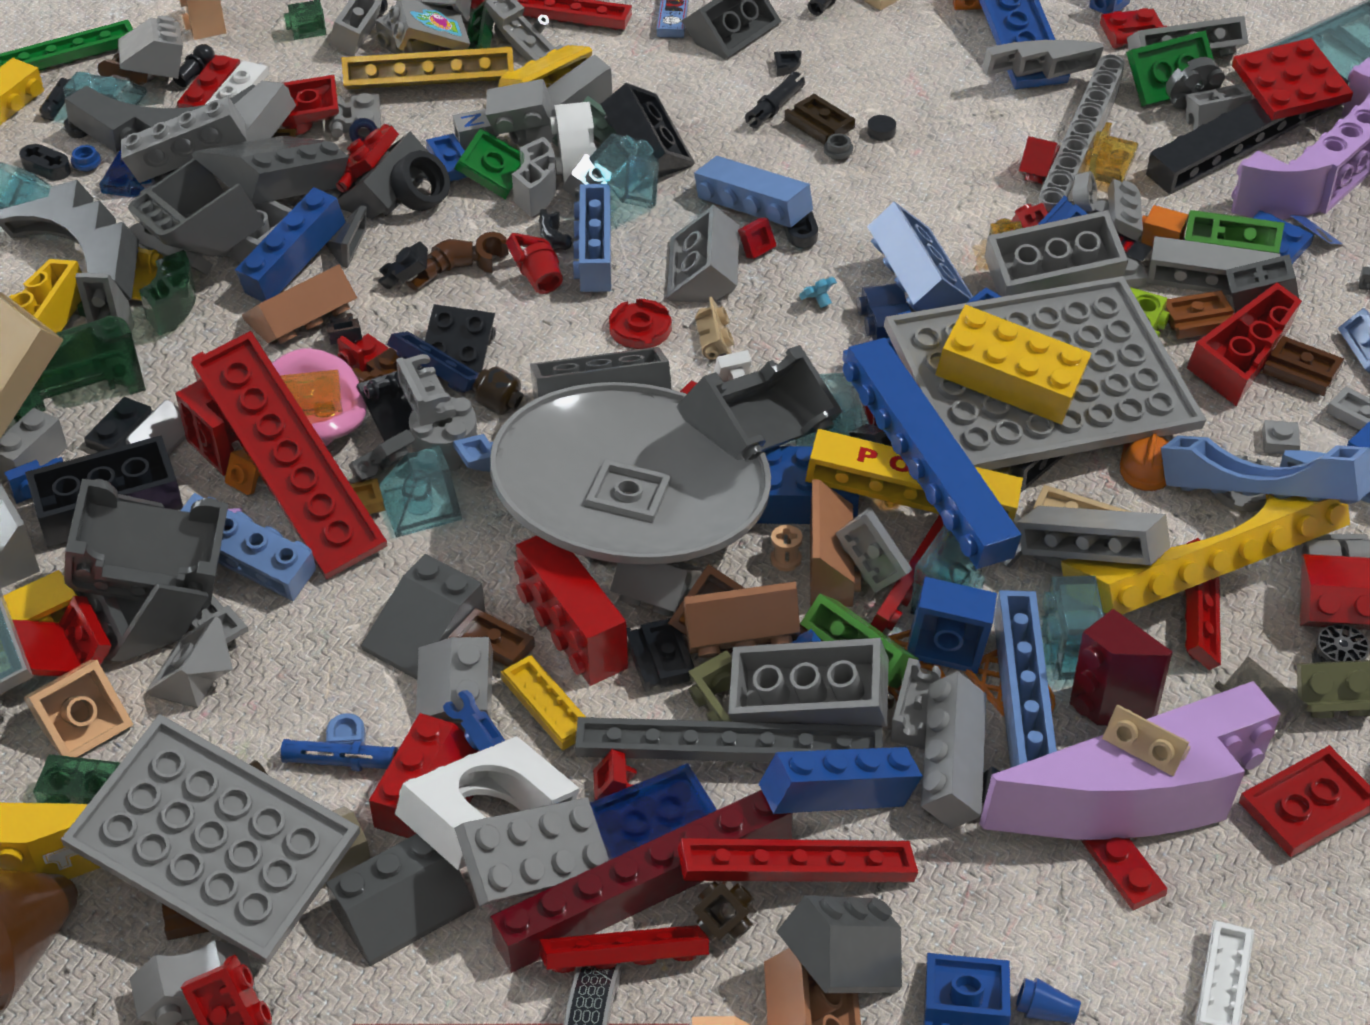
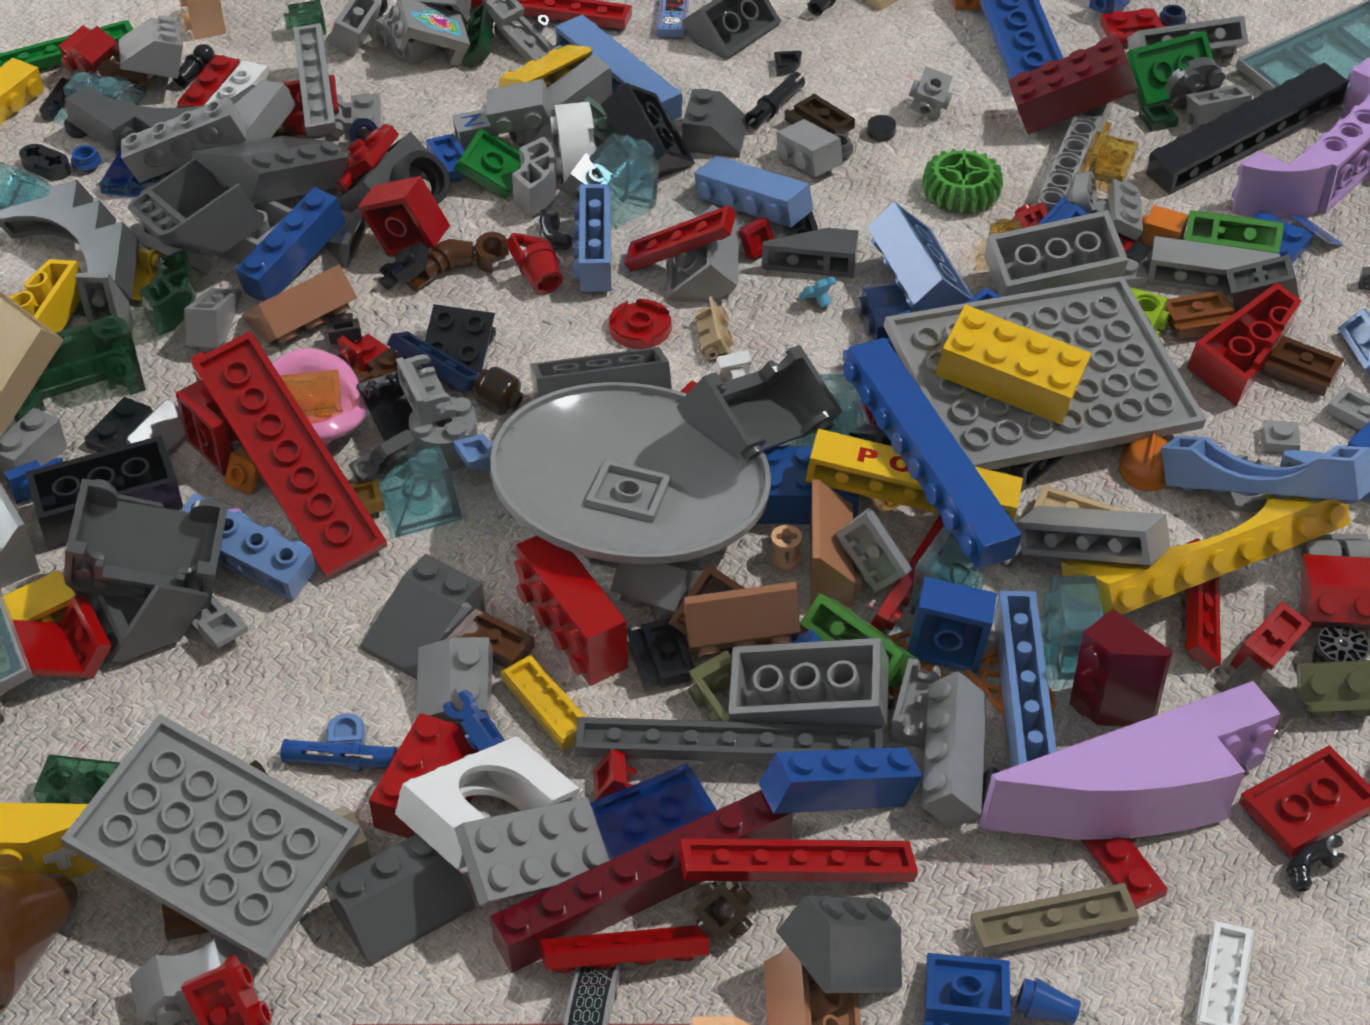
light nougat slope [23,660,134,763] -> none
light grey slope [146,615,233,708] -> none
yellow brick [341,47,514,90] -> none
light grey slope [982,40,1104,79] -> none
red slope [1019,136,1060,185] -> none
tan hinge [1102,704,1191,777] -> none
red plate [1232,38,1353,121] -> none
none -> red brick [58,25,118,76]
none -> light grey slope [184,288,241,352]
none -> light grey plate [293,23,337,137]
none -> red brick [357,176,450,256]
none -> medium blue brick [555,14,683,121]
none -> red plate [624,205,736,272]
none -> dark grey slope [682,89,749,157]
none -> dark grey slope [762,228,859,278]
none -> light grey brick [776,119,843,177]
none -> light grey brick [908,66,953,119]
none -> bright green gear [922,148,1003,214]
none -> dark tan plate [970,883,1139,956]
none -> dark red brick [1008,36,1139,135]
none -> dark green tile [1138,102,1179,132]
none -> dark blue plate [1159,5,1187,26]
none -> red hinge [1230,601,1312,680]
none -> black piece [1286,834,1346,892]

